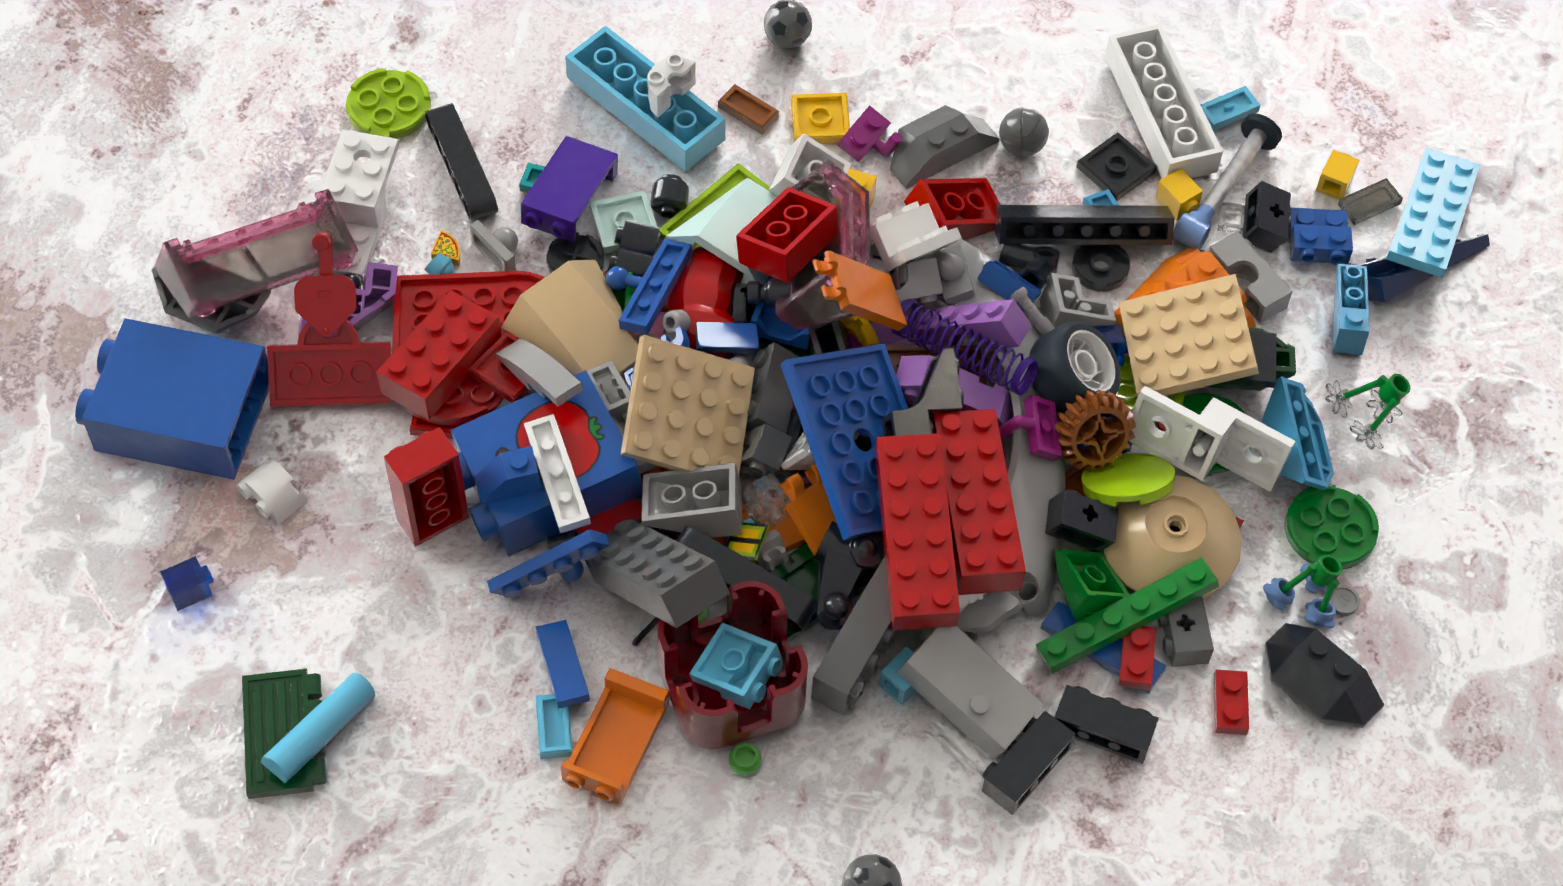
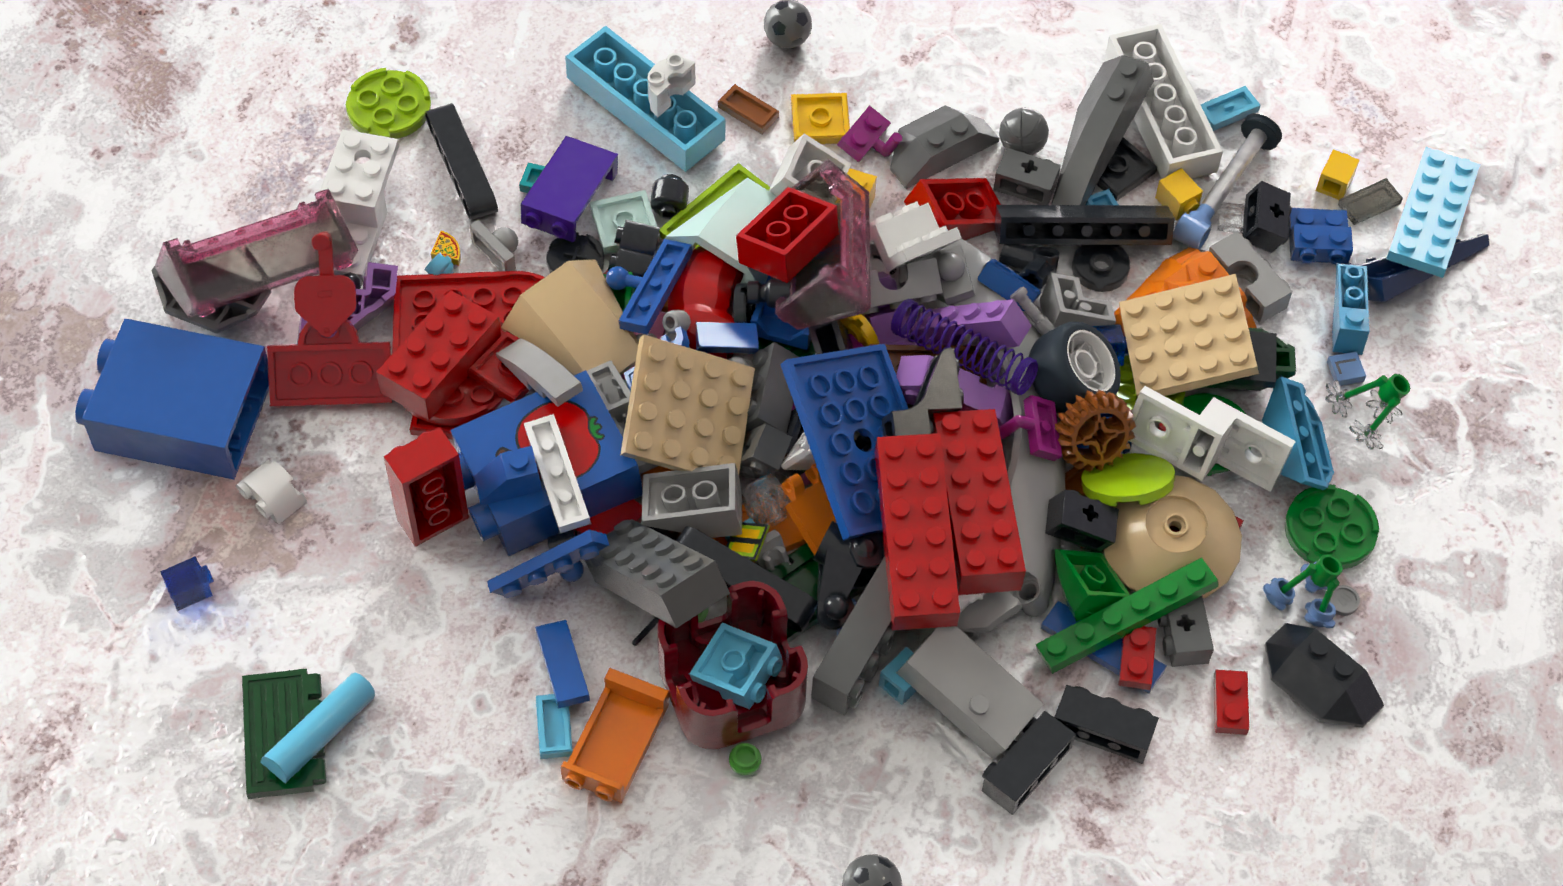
orange tile [812,251,907,331] -> none
none -> dark grey brick [993,148,1061,205]
none -> dark grey wedge [1051,55,1154,205]
none -> medium blue tile [1327,352,1366,386]

